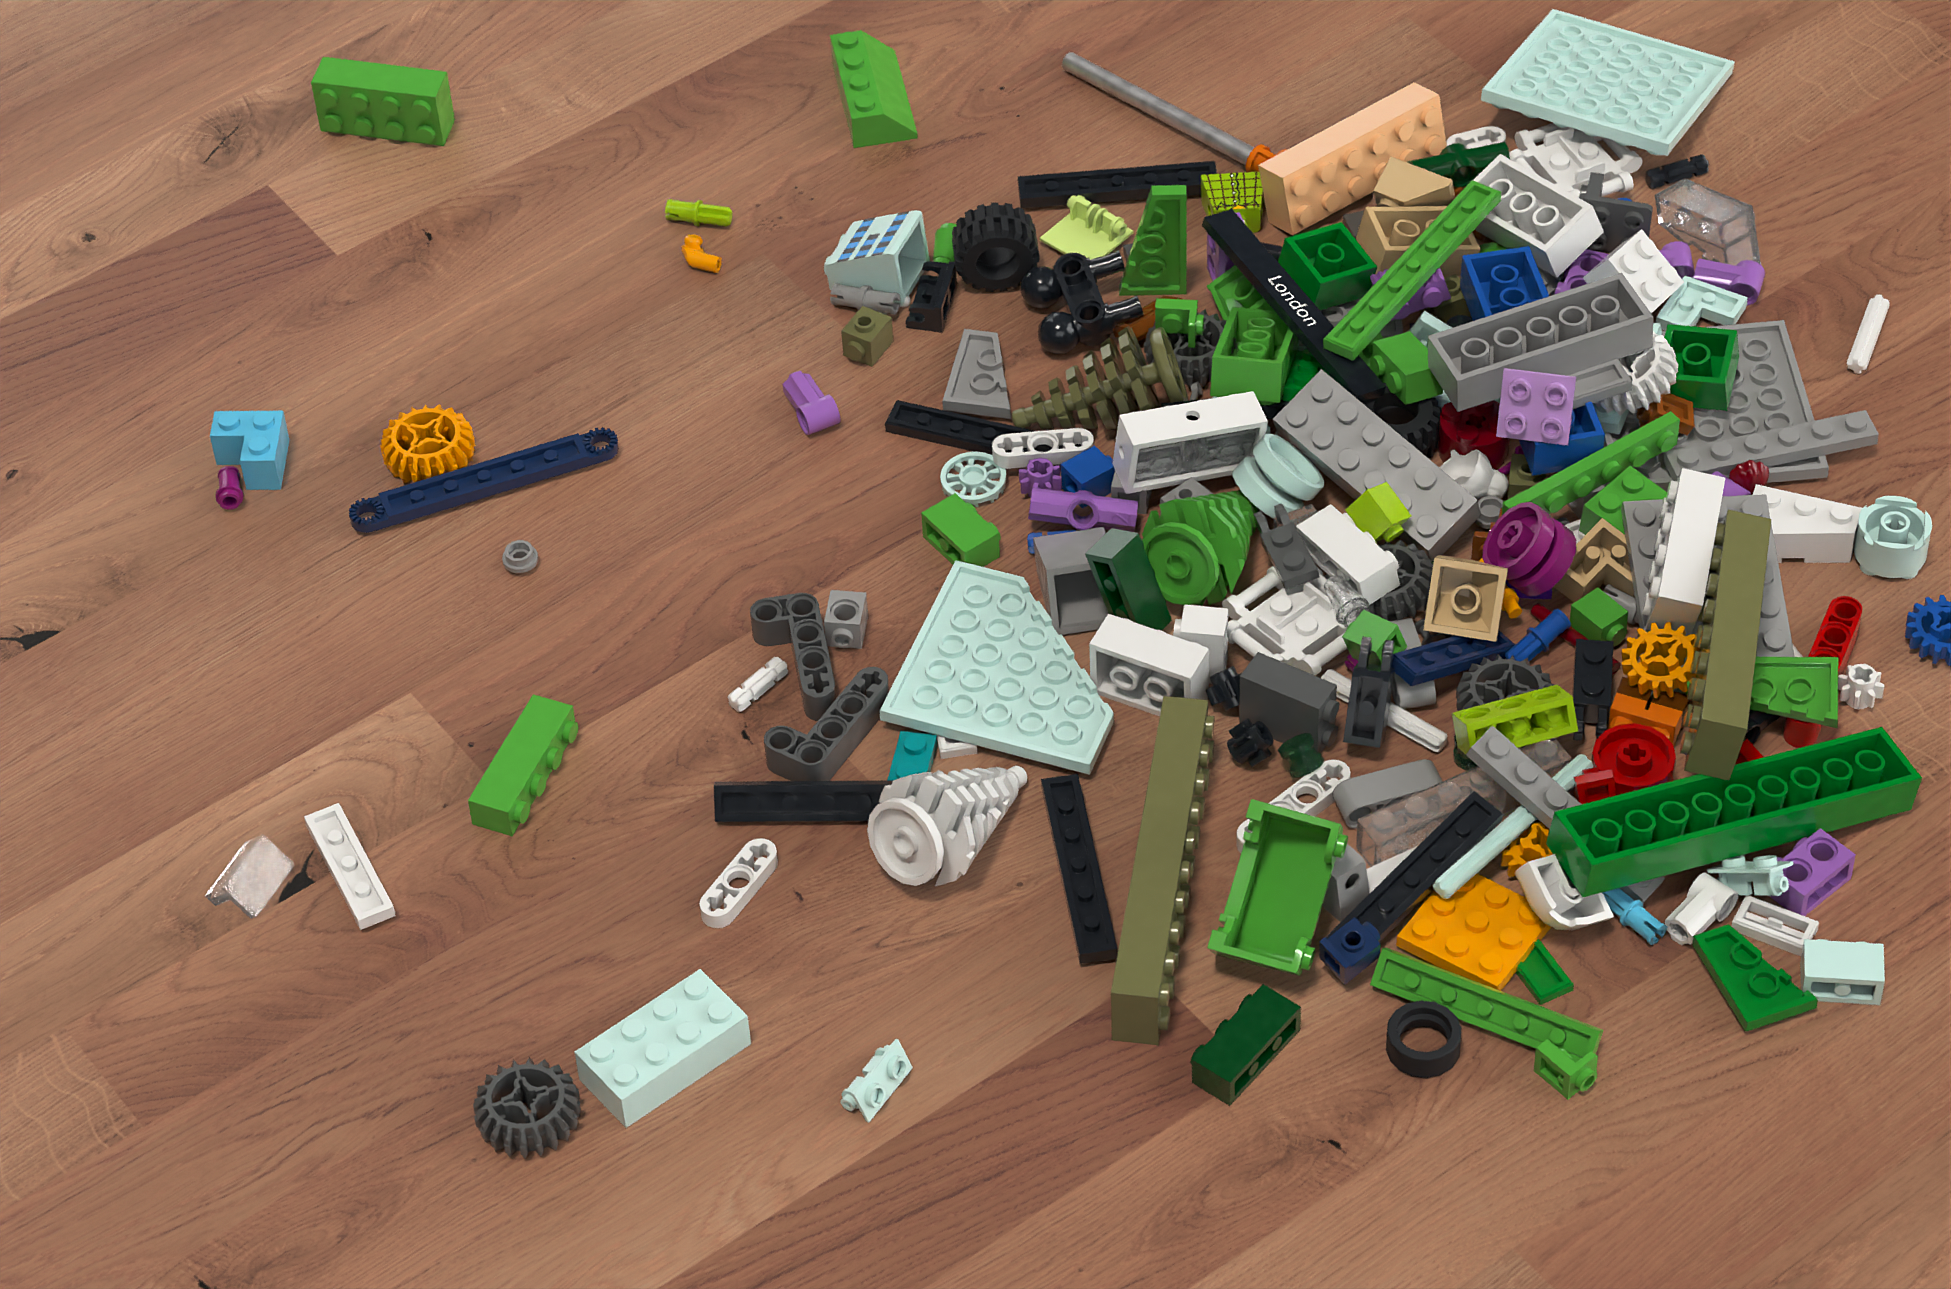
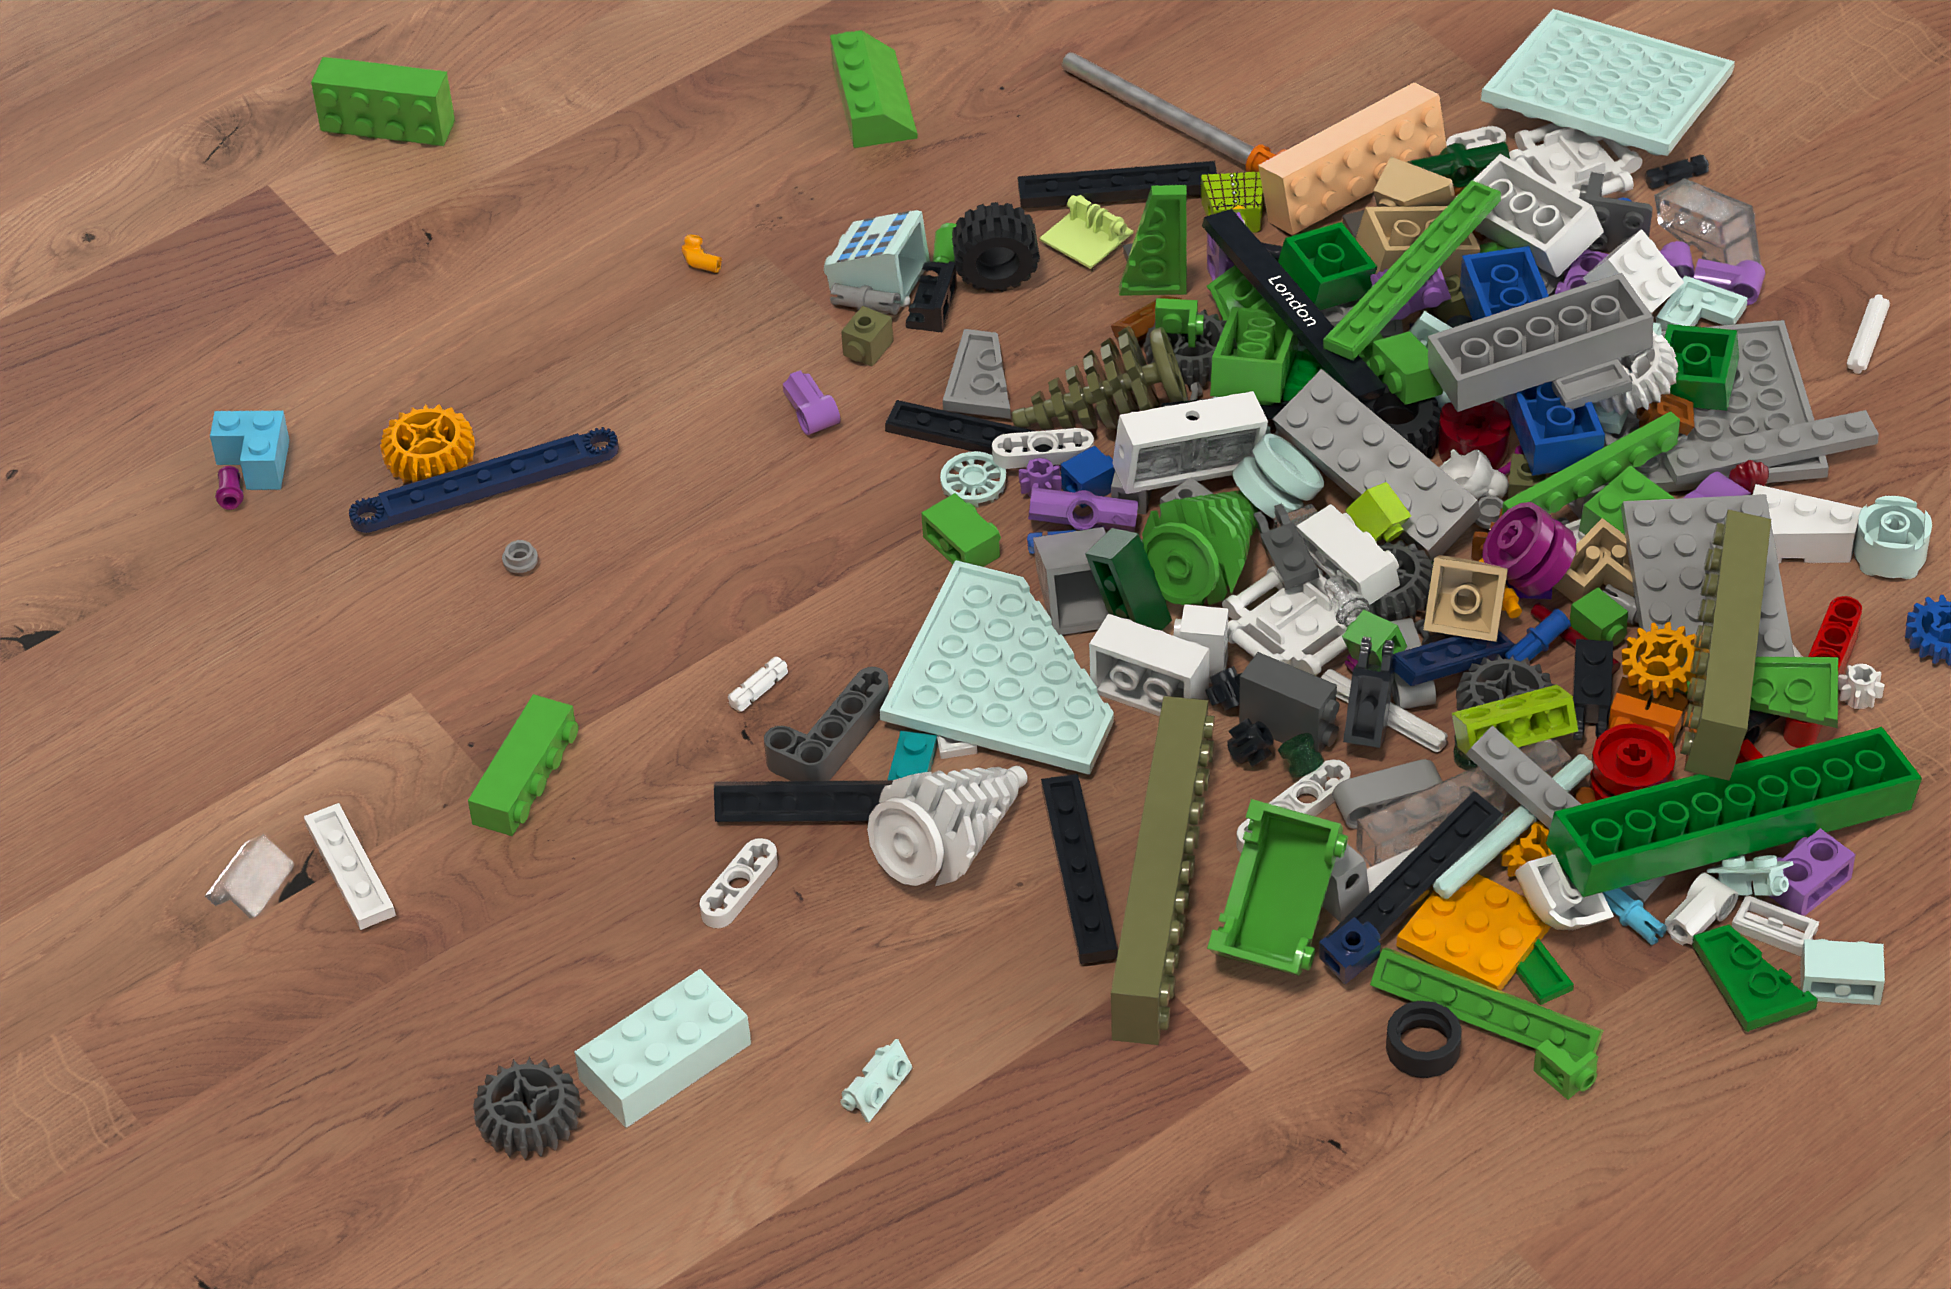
lime axle [665,199,732,226] -> none
dark grey beam [750,593,836,721] -> none
light grey brick [824,590,868,649] -> none
black piece [1021,250,1144,354] -> none
dark green brick [1190,984,1301,1106] -> none
lavender hinge [1496,368,1576,445] -> none
red tile [1574,767,1616,804] -> none
white brick [1642,468,1725,636] -> none

